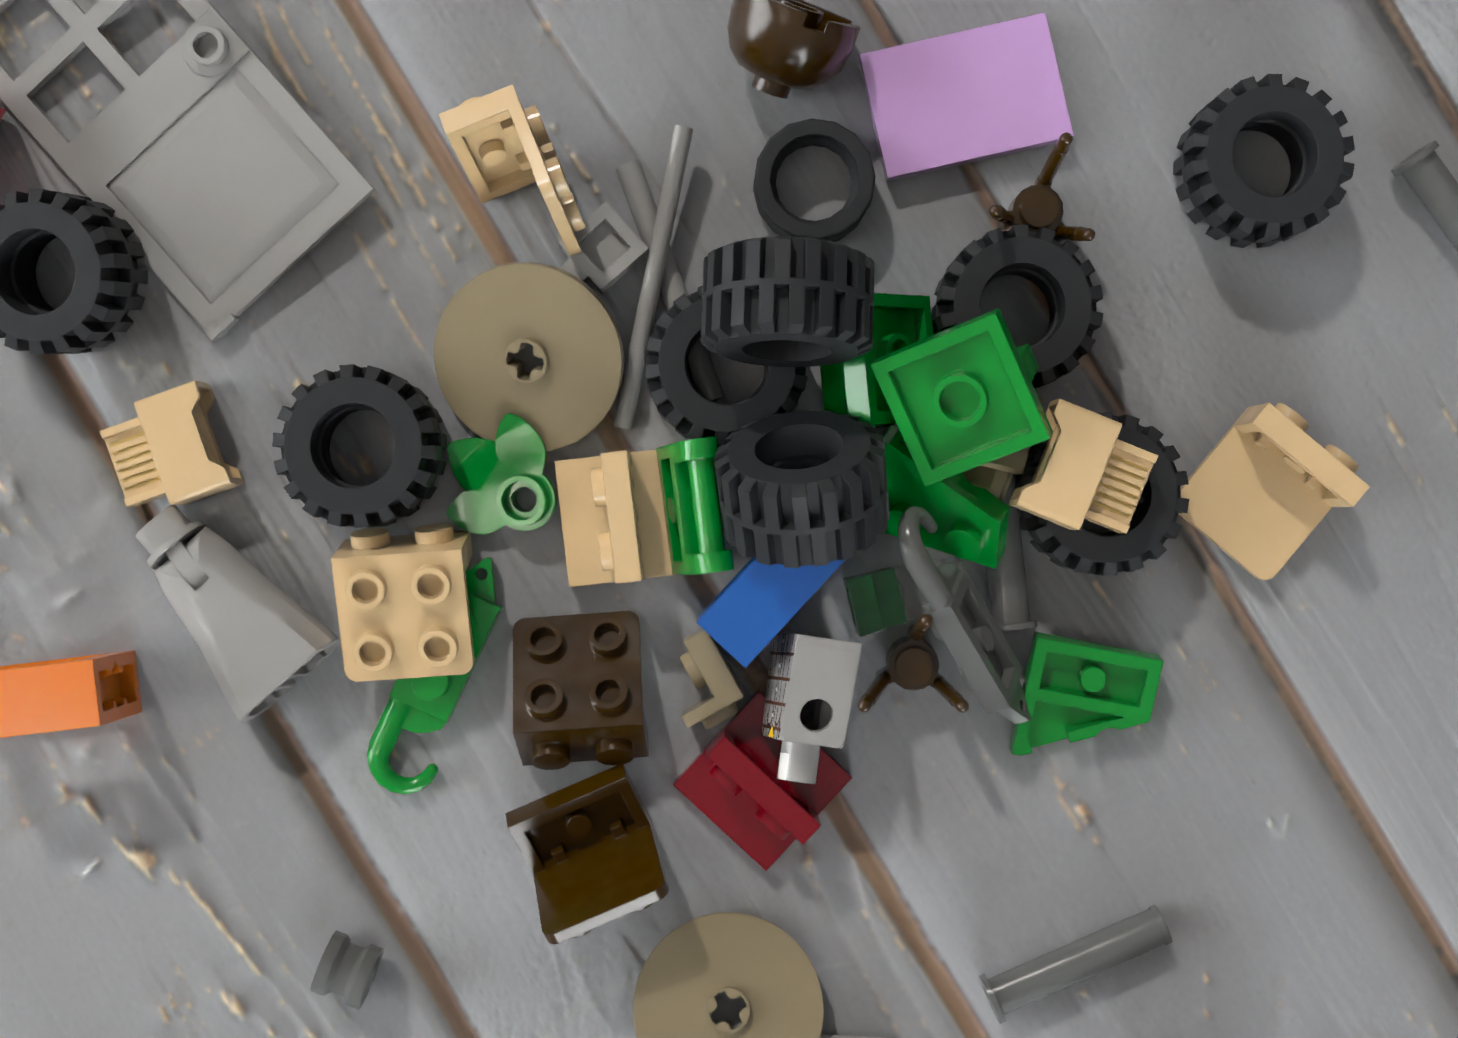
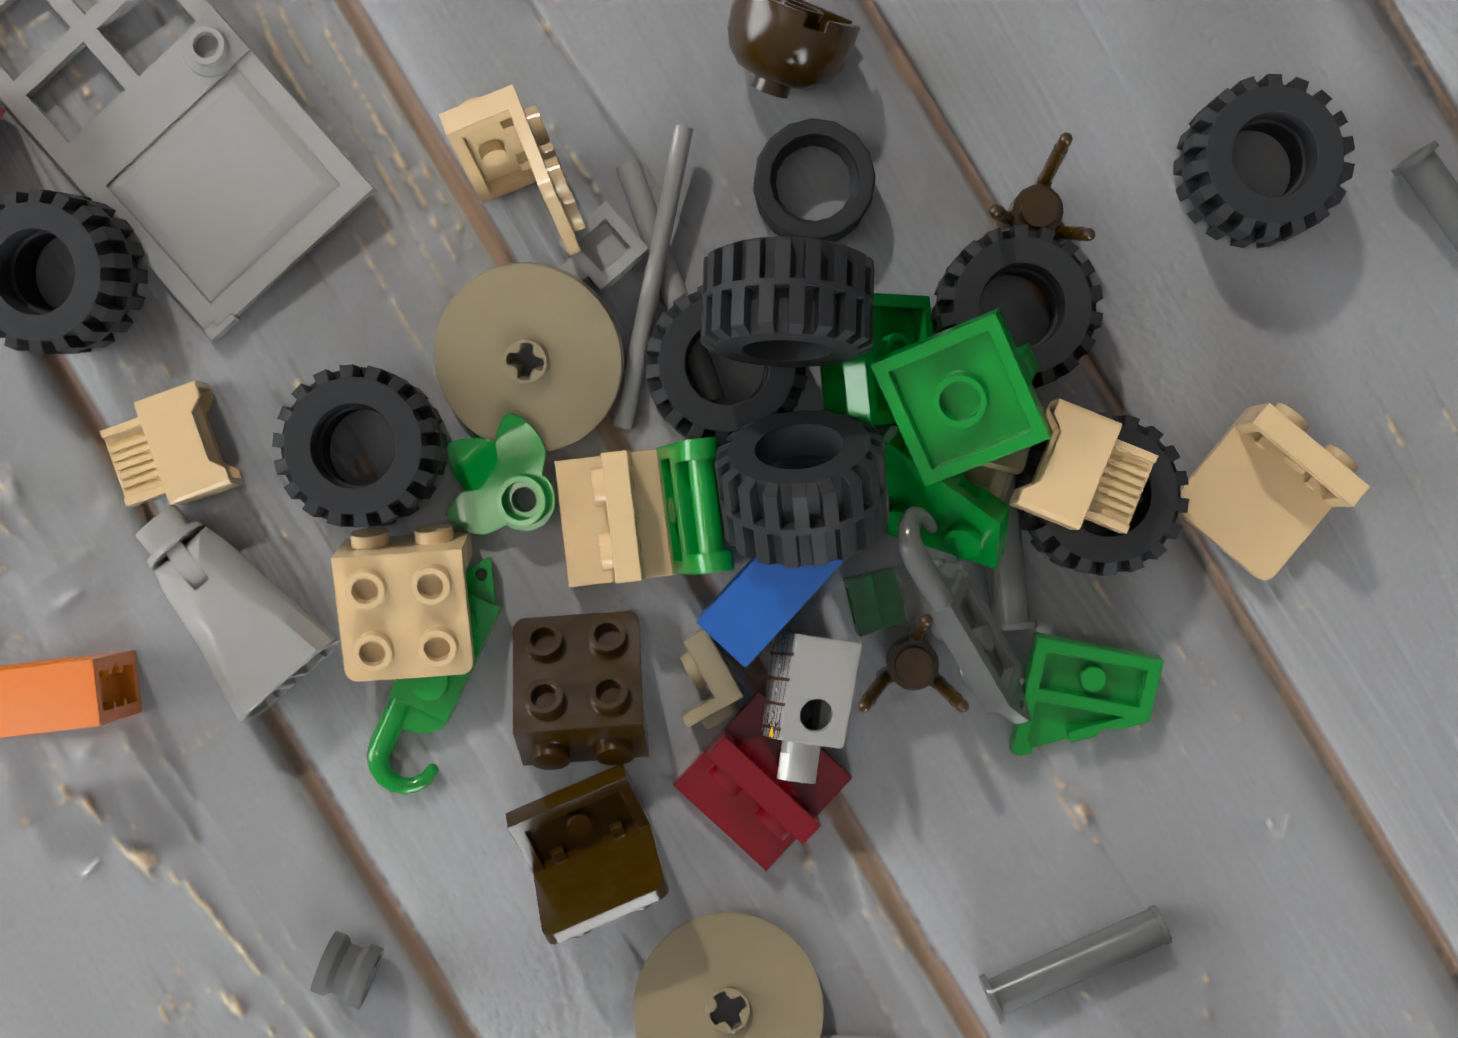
lavender tile [858,12,1074,182] -> none

